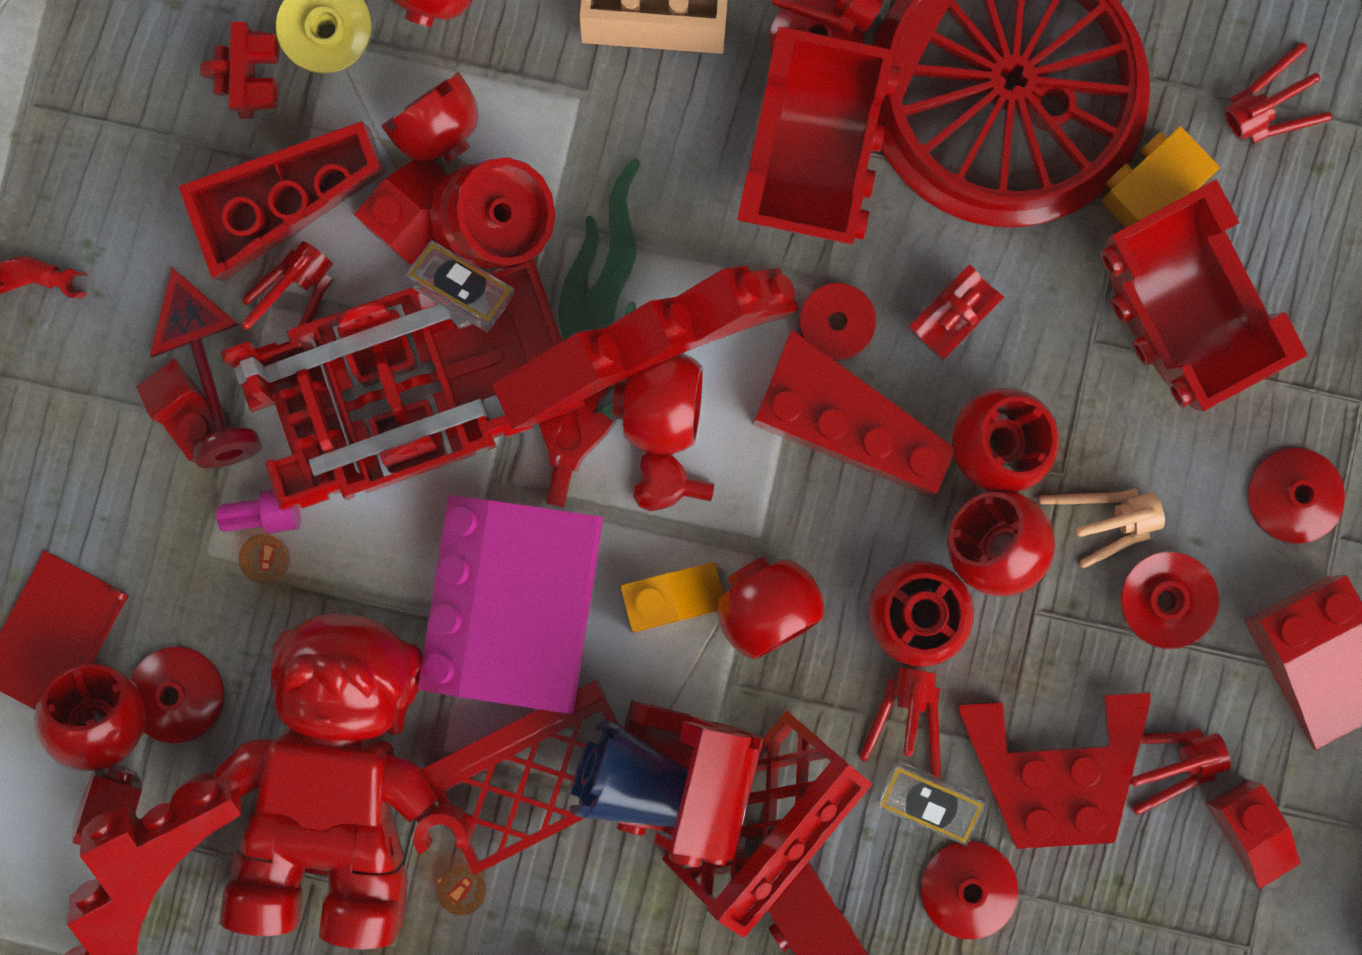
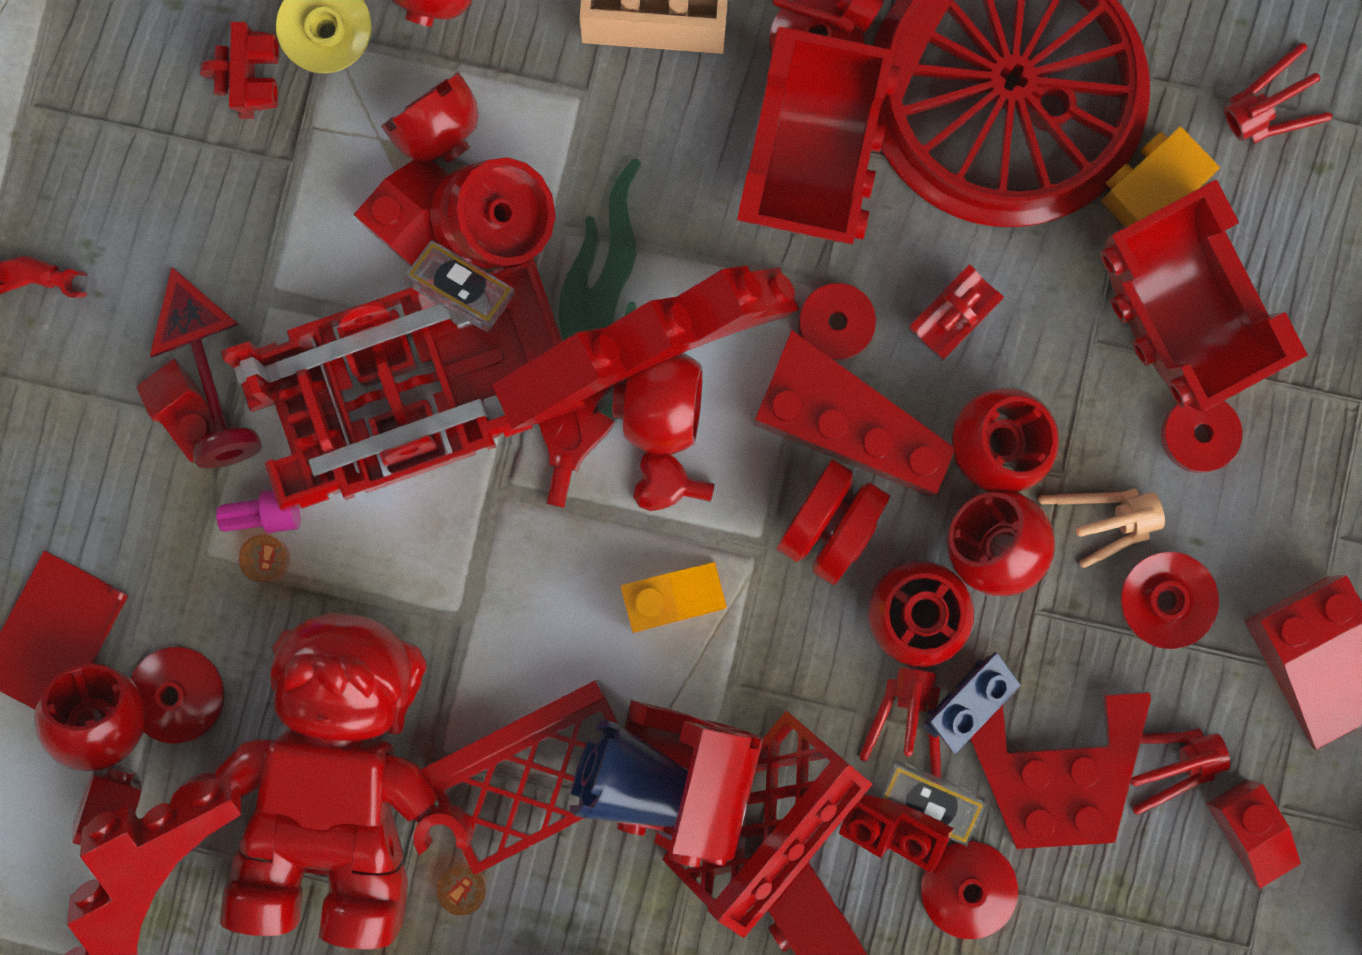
red wedge [178,121,386,281] -> none
red plant [241,241,334,330] -> none
dark pink slope [418,495,603,714] -> none
red wheel [717,556,824,660] -> none
red dish [1247,448,1345,544] -> none
none -> red wheel [775,459,891,586]
none -> red slope [839,794,954,873]
none -> hinge [922,652,1021,754]
none -> red piece [1161,401,1243,473]

